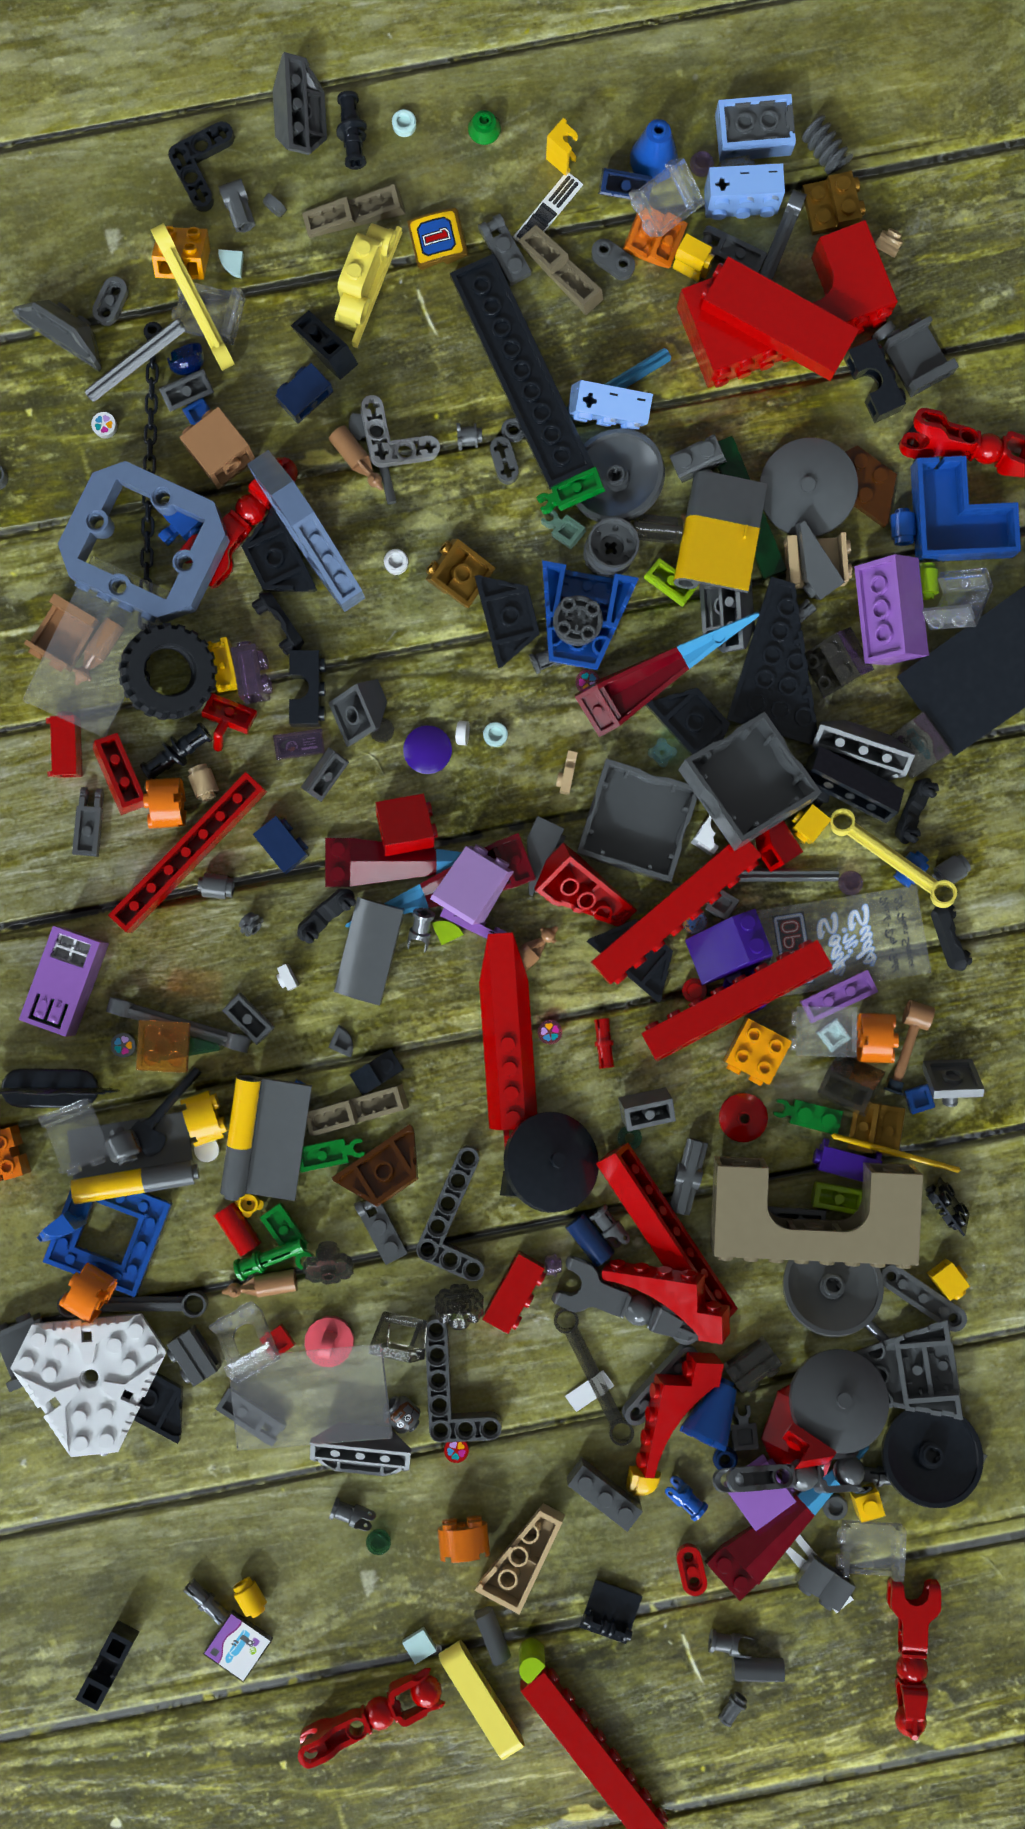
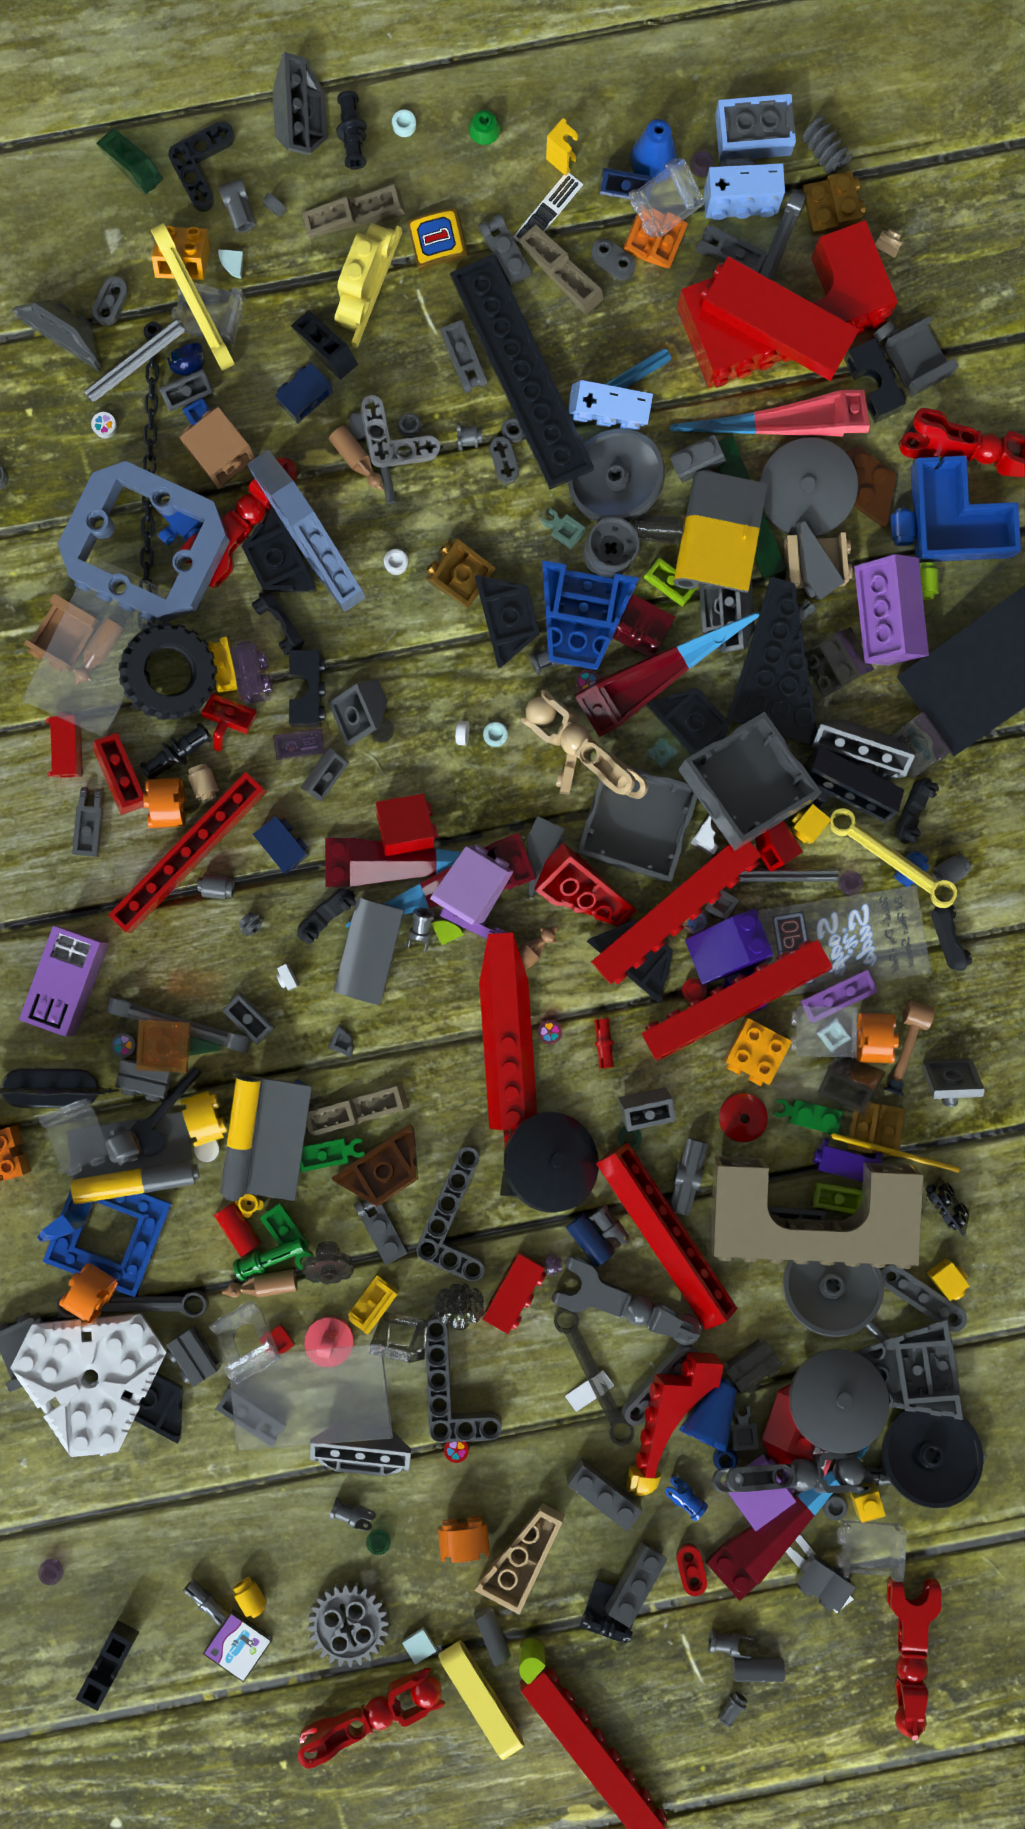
black slope [350,1049,404,1096] -> none
dark grey head [383,1396,420,1434] -> none
dark purple dish [403,725,452,774] -> none
green plate [536,466,605,514] -> none
dark grey tile [553,595,603,646] -> none
red arch [602,1259,730,1344] -> none
yellow brick [673,233,715,282] -> none
red slope [782,1422,837,1469] -> none
blue tile [903,1083,935,1115] -> none
clear panel [922,568,994,630] -> none
none -> clear purple plate [38,1559,64,1585]
none -> clear green slope [96,128,163,195]
none -> dark grey brick [115,1058,174,1102]
none -> light grey gear [307,1581,389,1667]
none -> yellow hinge [348,1274,399,1335]
none -> dark grey plate [398,413,422,438]
none -> dark grey plate [440,320,487,393]
none -> tan piece [521,690,649,799]
none -> dark grey brick [605,1540,668,1628]
none -> dark red hinge [612,594,675,658]
none -> coral plate [670,390,870,437]

